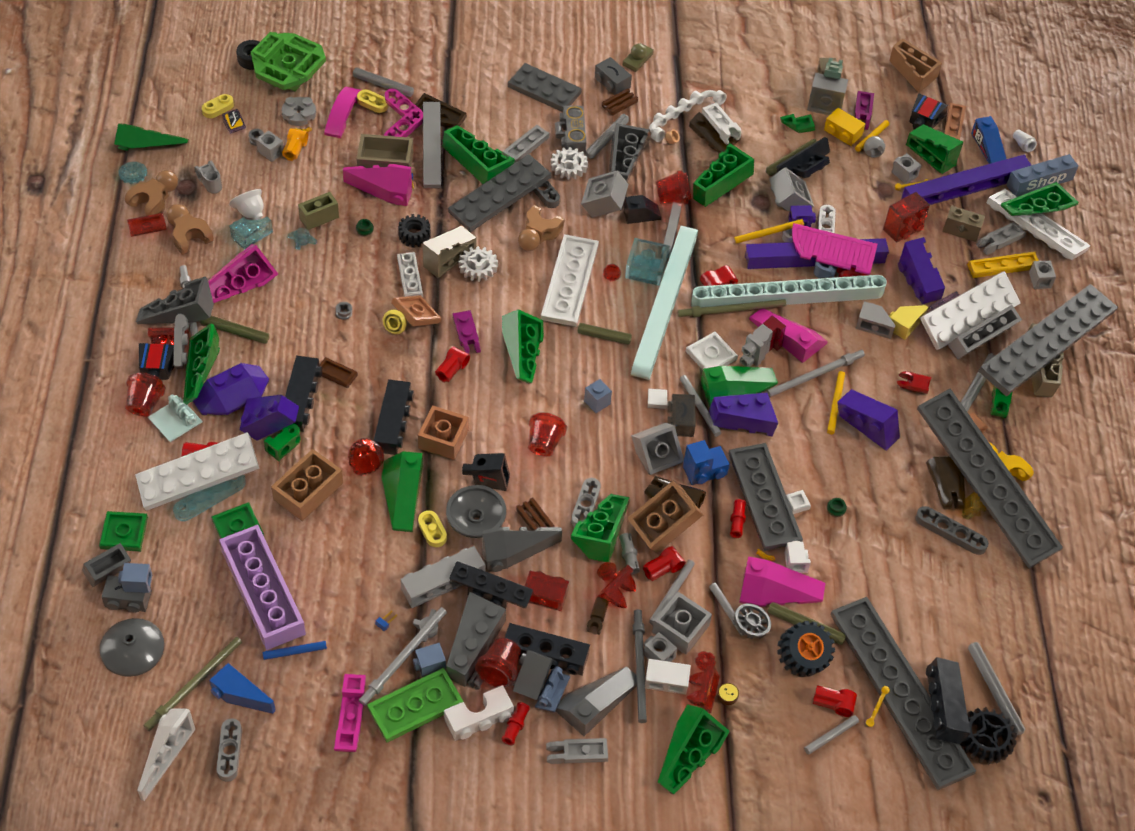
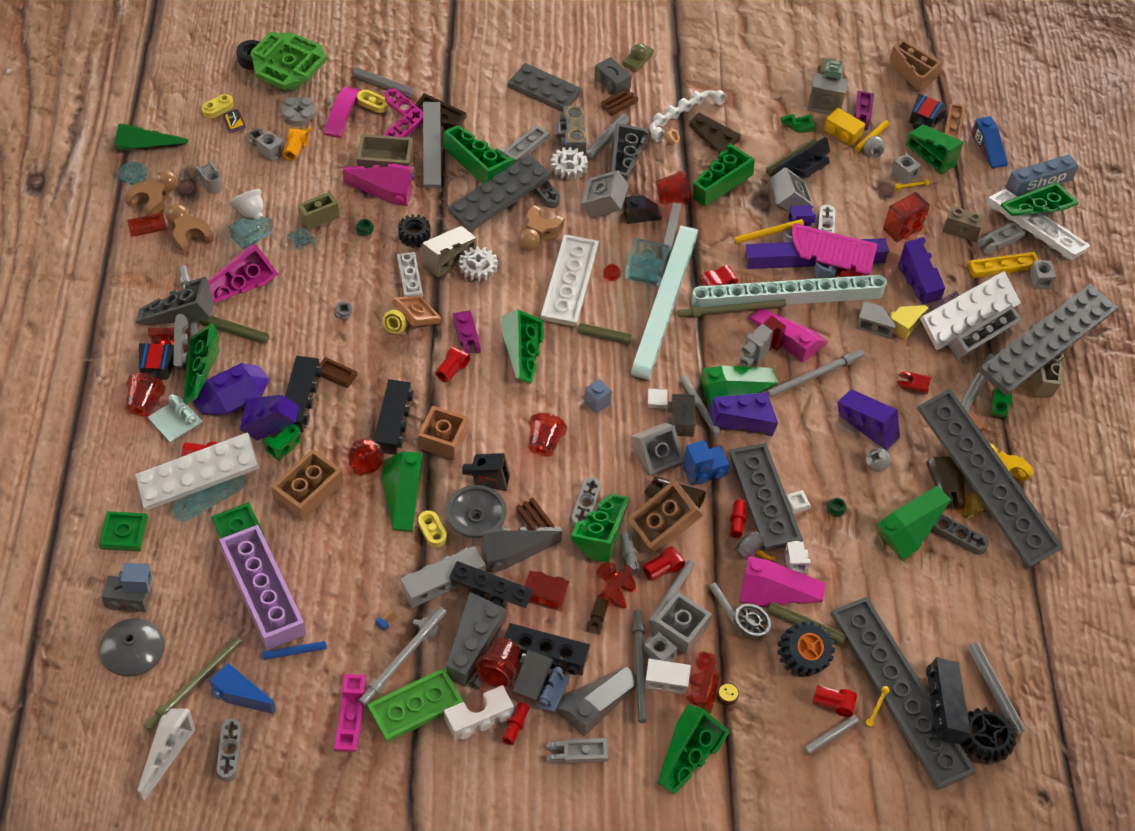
dark grey brick [82,543,131,587] -> none
sand blue brick [413,643,446,678] -> none
white tile [686,332,738,370] -> none
white plate [702,102,741,144] -> none
yellow bar [827,371,845,435] -> none
dark purple tile [901,154,1031,211] -> none
white cone [1013,130,1037,152] -> none
none -> flat silver brick [735,530,764,560]
none -> light grey piece [866,448,891,472]
none -> green wedge [877,486,951,561]

